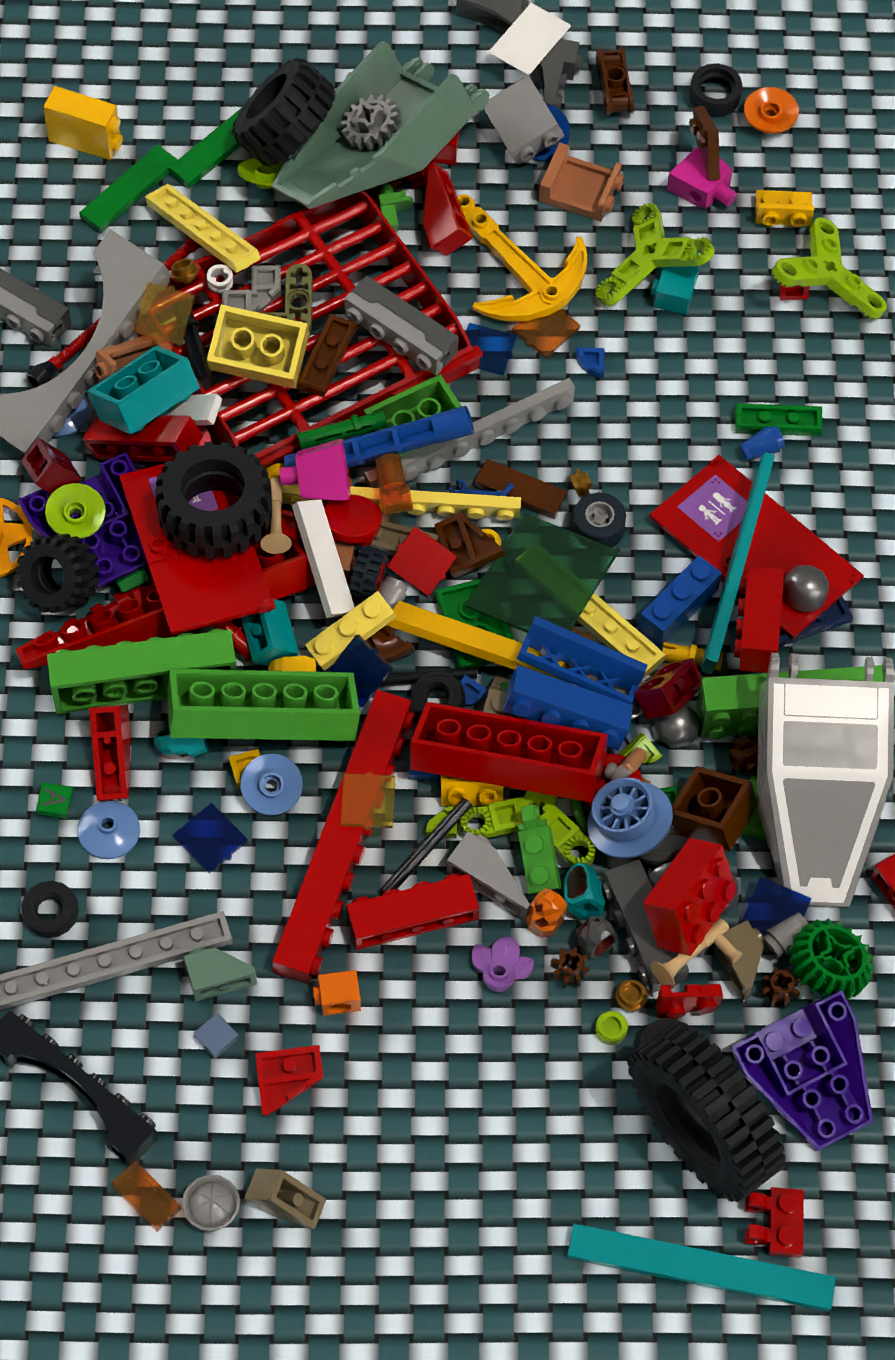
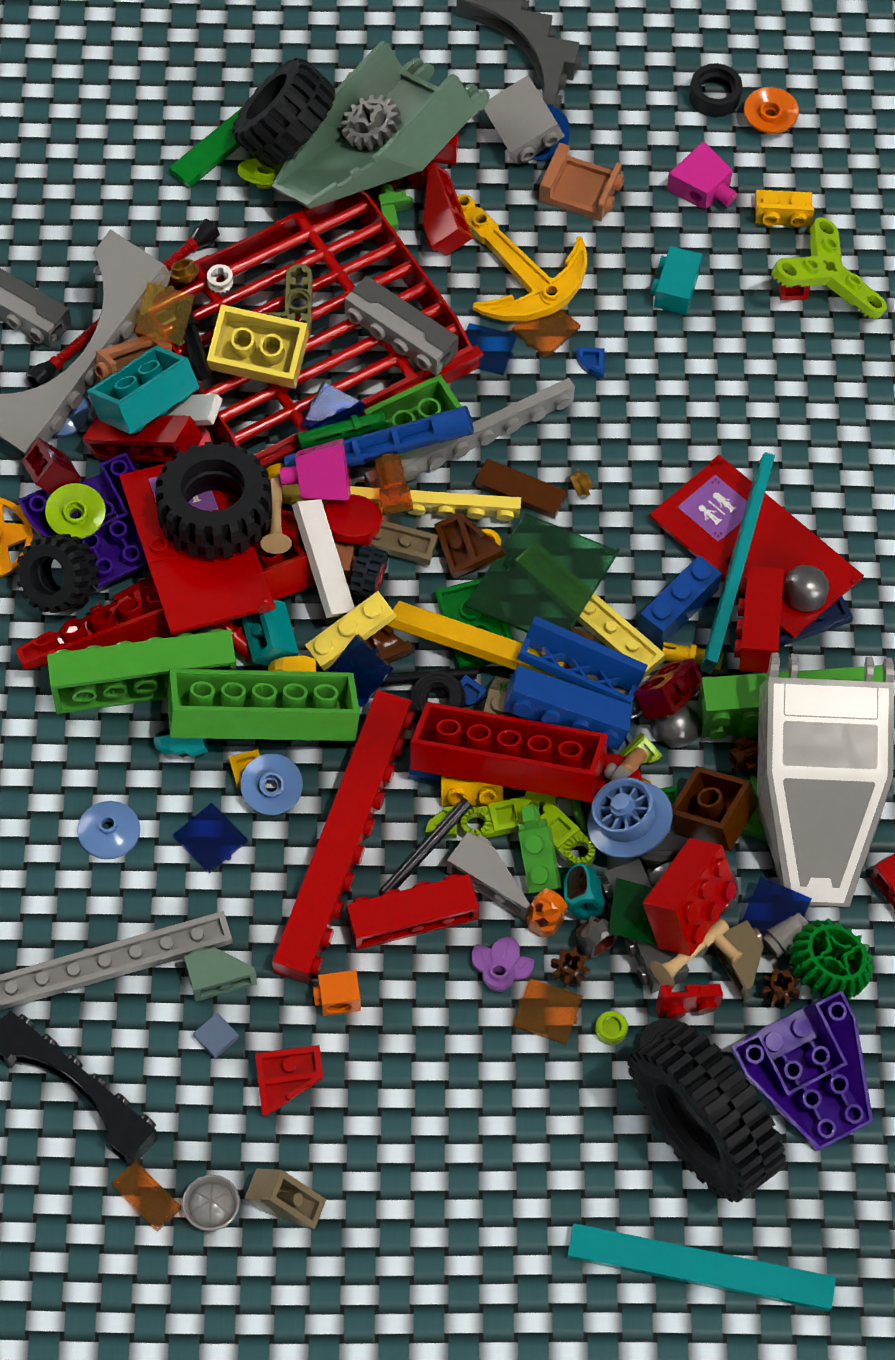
black tyre [21,881,79,938] -> none
green tile [36,782,74,819] -> none
yellow brick [43,86,123,160] -> none
green tile [79,144,178,233] -> none
red slope [89,705,131,801] -> none
green tile [116,567,149,592] -> none
light yellow plate [145,184,260,273] -> none
light grey tile [222,265,281,313] -> none
reddish brown tile [297,314,357,397] -> none
piece [341,772,396,830] -> none
light grey cone [378,576,407,610] -> none
red piece [387,526,458,597] -> none
blue piece [449,479,514,496] -> none
white sticker [489,3,571,75] -> none
black wheel [572,492,626,551] -> none
lime piece [595,203,715,306] -> none
reddish brown piece [596,47,634,116] -> none
pearl gold plate [615,980,648,1012] -> none
reddish brown wing [689,106,720,181] -> none
green tile [734,403,823,436] -> none
blue cone [739,425,785,461] -> none
red plate [745,1187,804,1258] -> none
none -> clear blue piece [300,382,367,440]
none -> clear orange piece [513,978,583,1045]
none -> dark green sticker [608,878,657,946]

